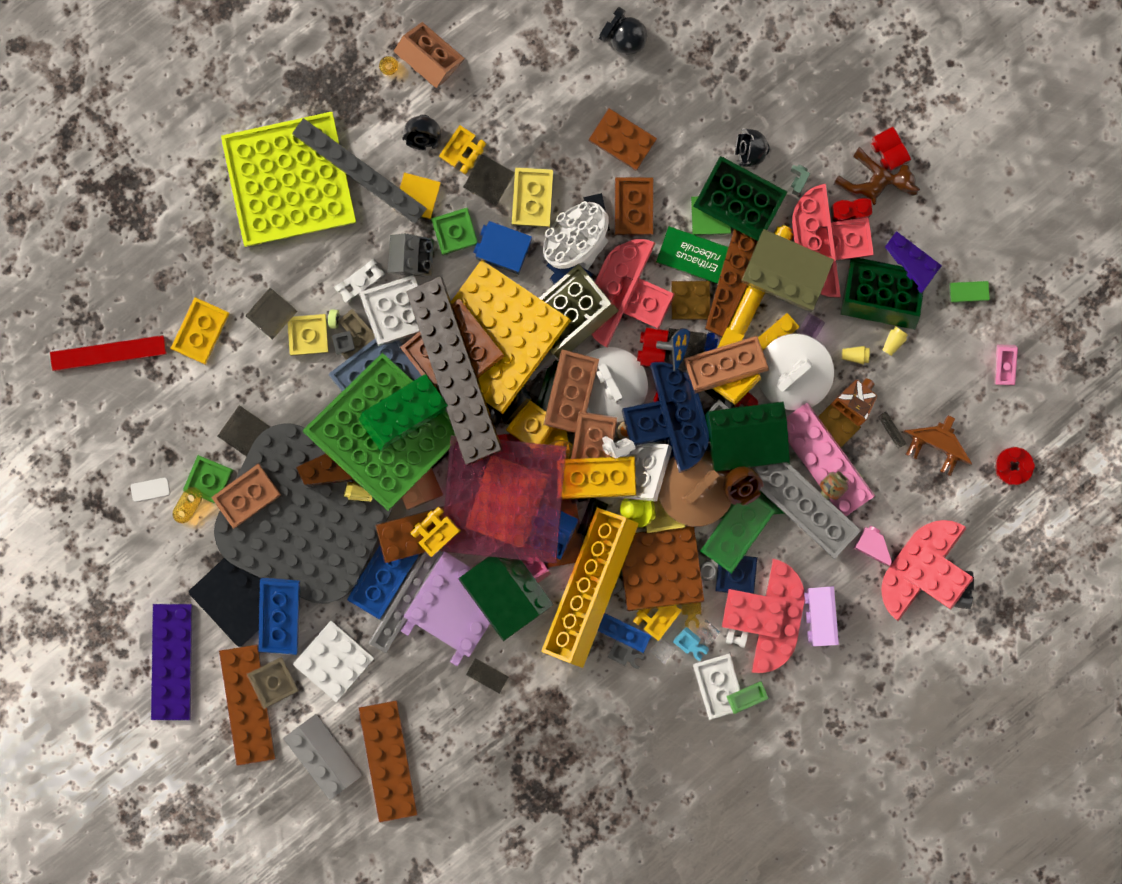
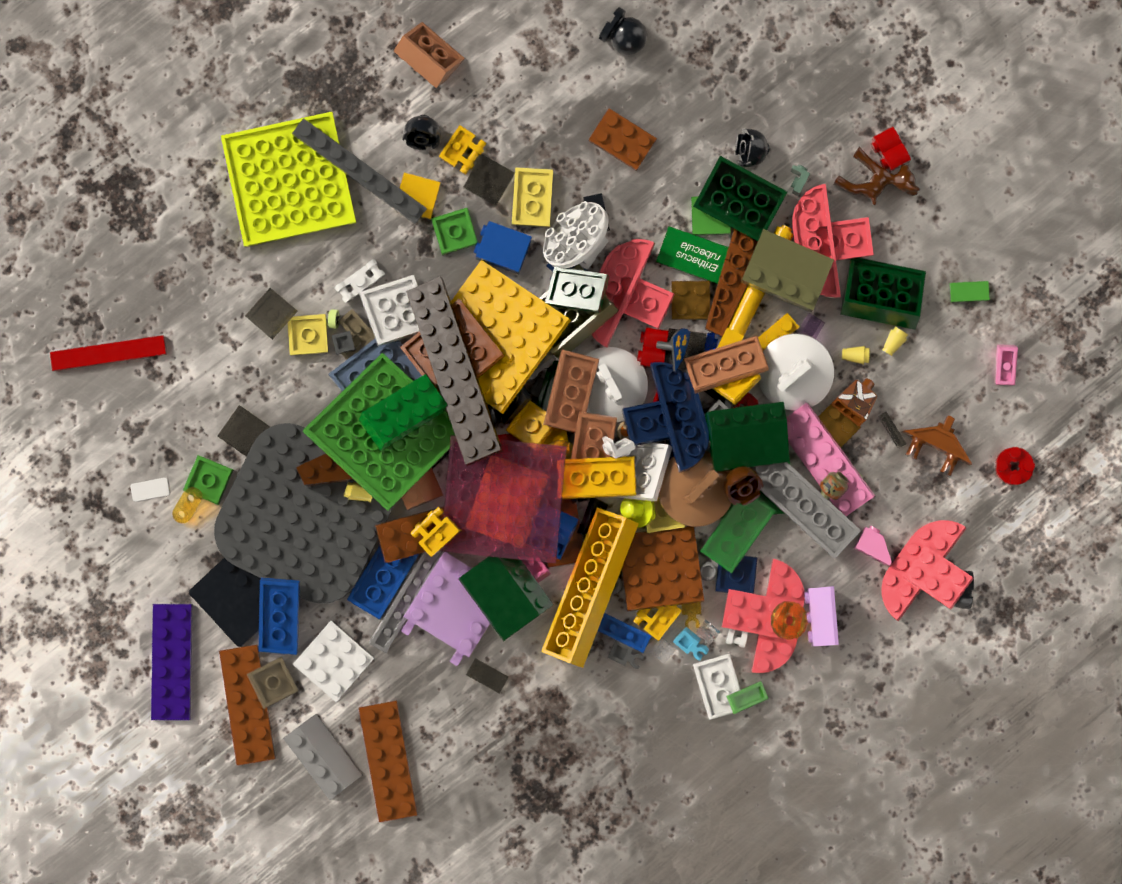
yellow tile [170,297,230,365] -> none
nougat tile [211,463,281,529] -> none
clear yellow plate [379,56,398,75] -> none
dark grey slope [388,233,434,277] -> none
dark orange plate [615,177,653,235] -> none
red brick [831,198,873,222] -> none
dark purple wing [885,231,942,293] -> none
none -> plate [545,267,610,313]
none -> tile [771,601,808,640]

